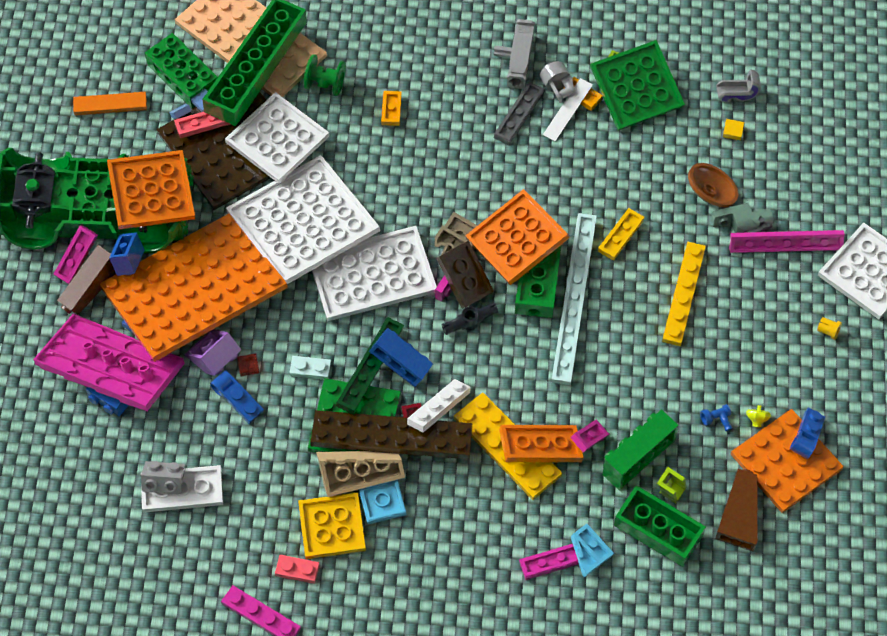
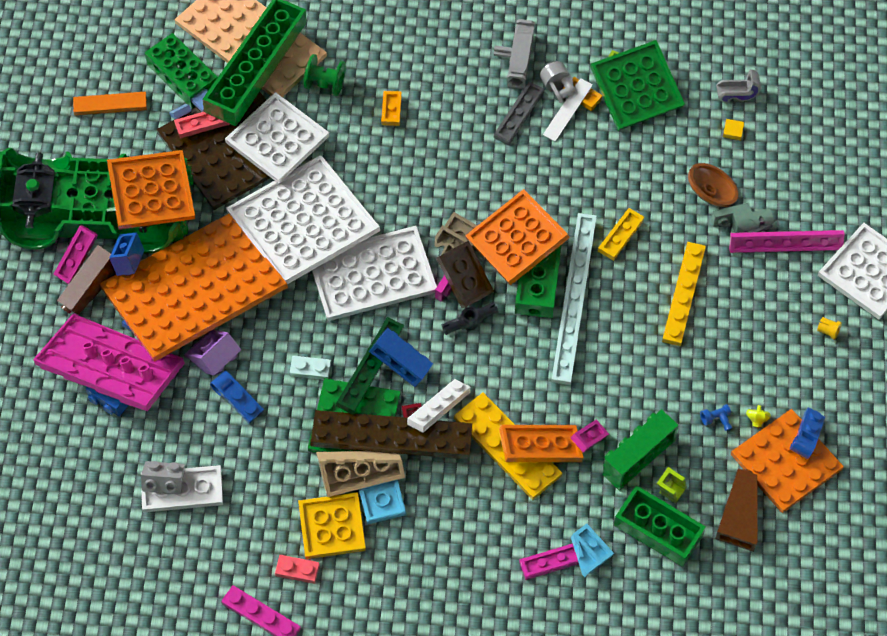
clear red tile [237,353,260,377] -> none

